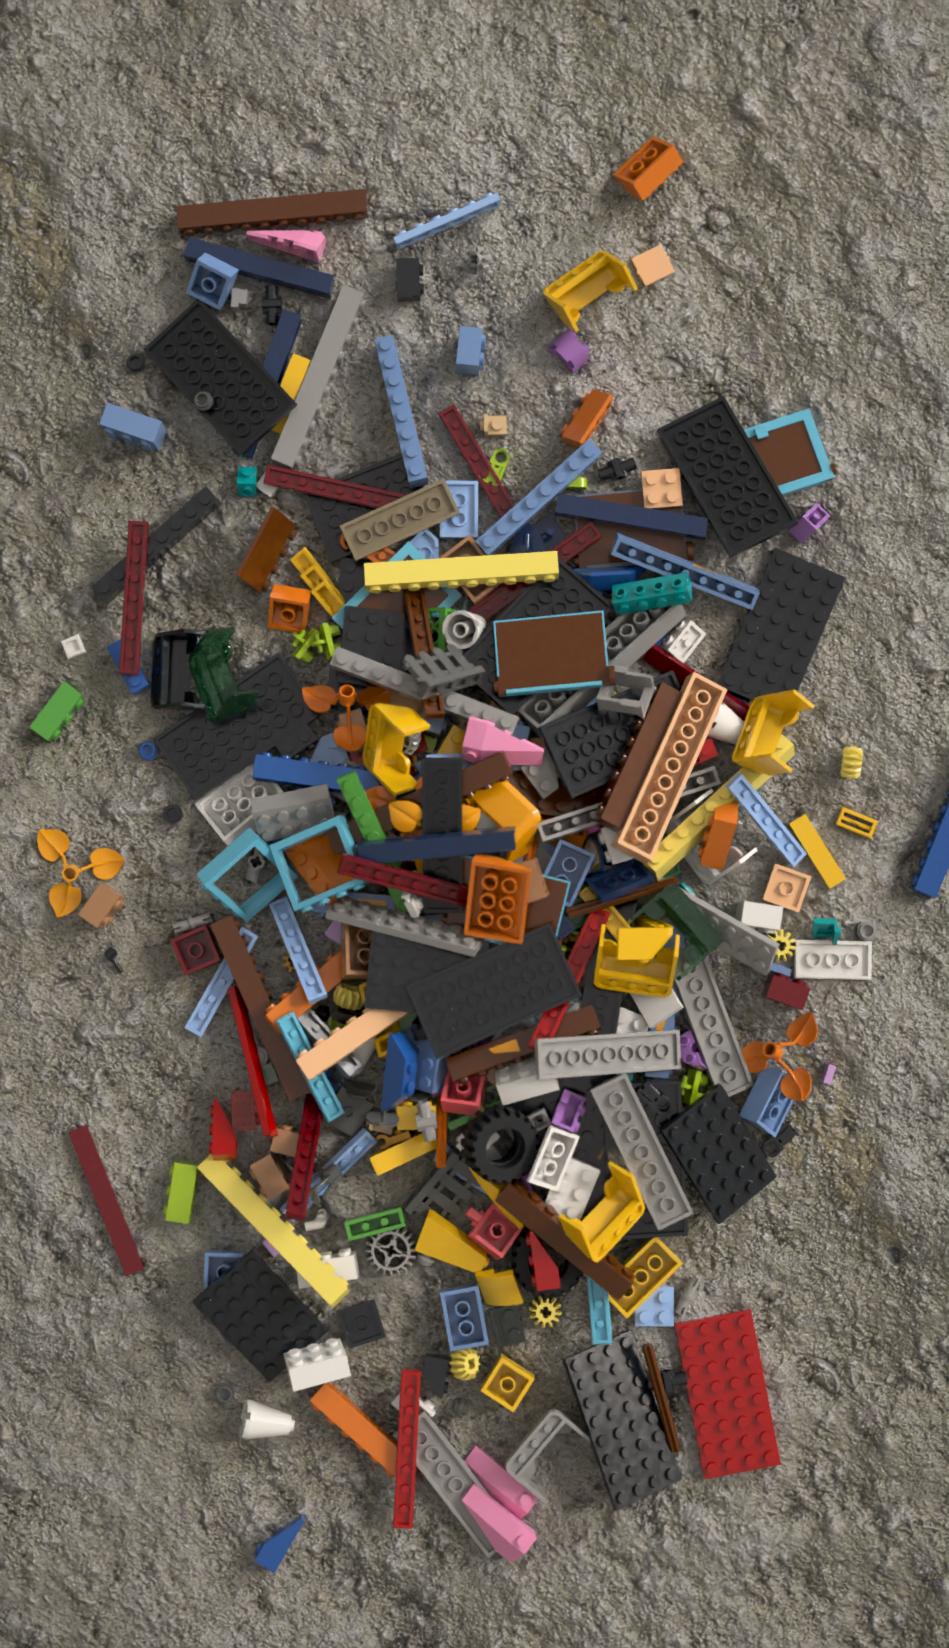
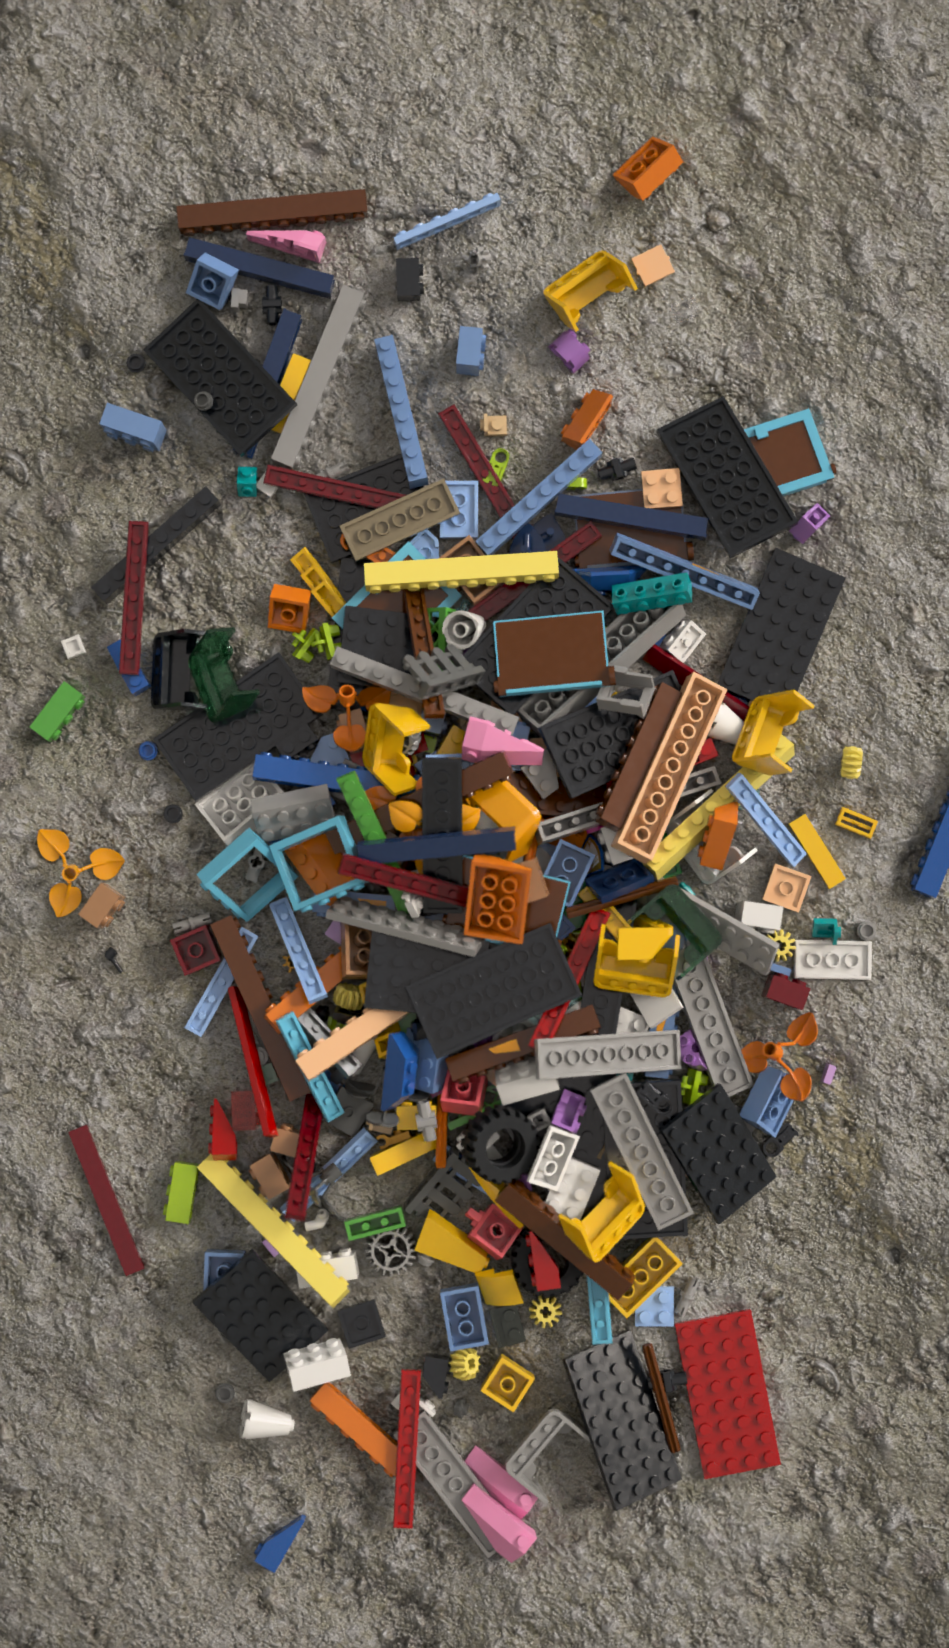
reddish brown slope [235,506,298,595] -> none

